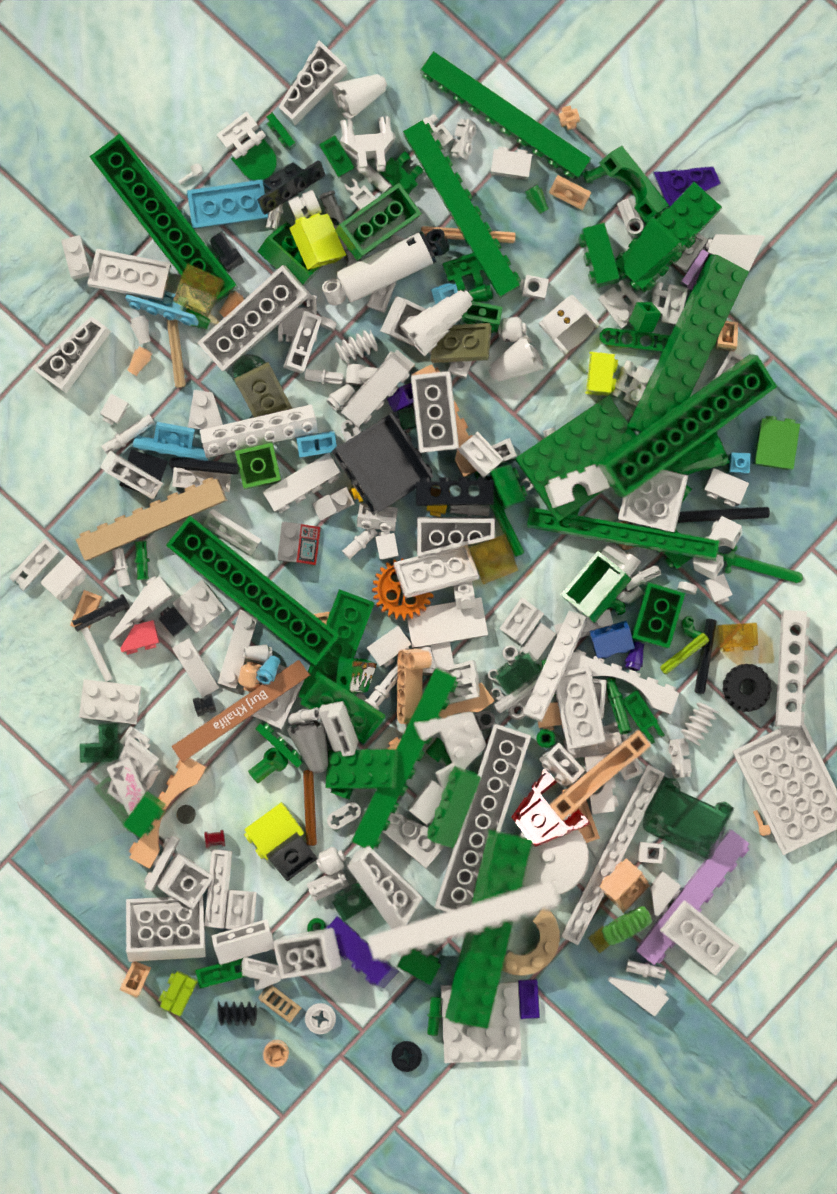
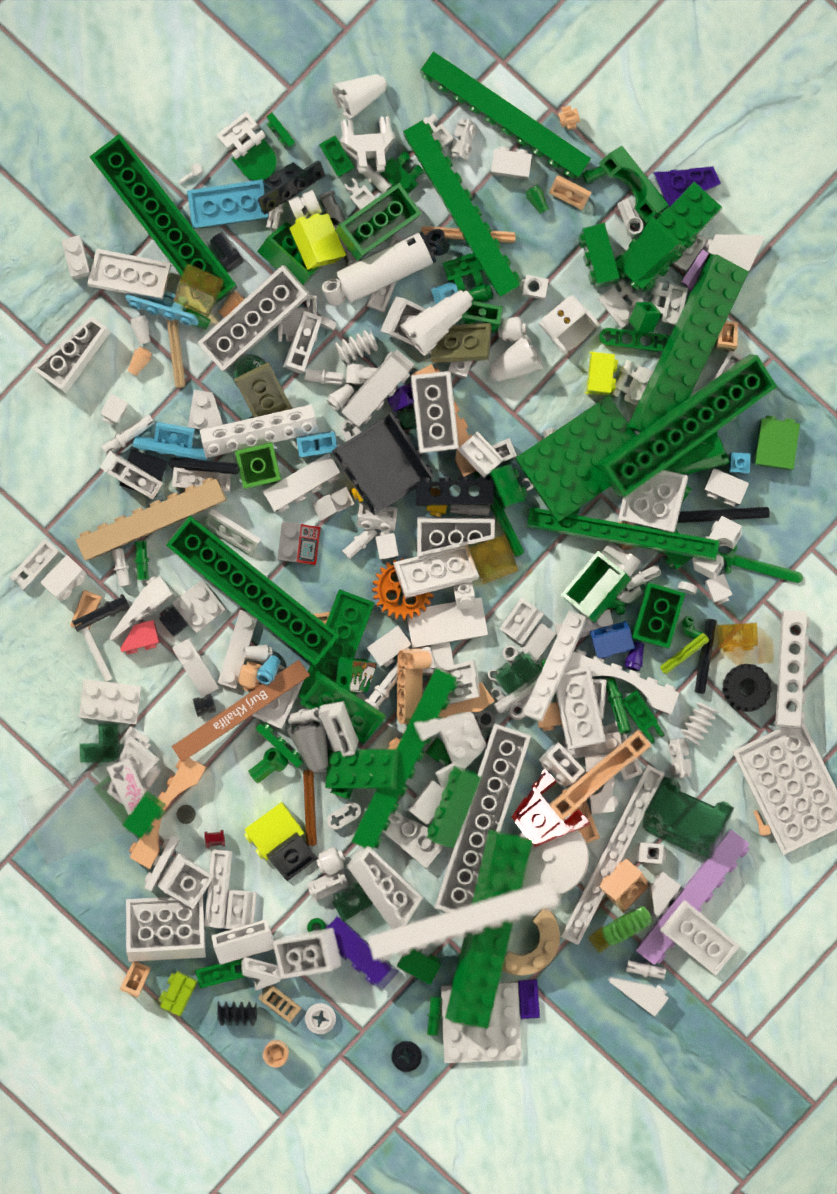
white wedge [279,41,348,126] -> none
green cone [536,729,556,748] -> none
white arch [545,465,610,508] -> none

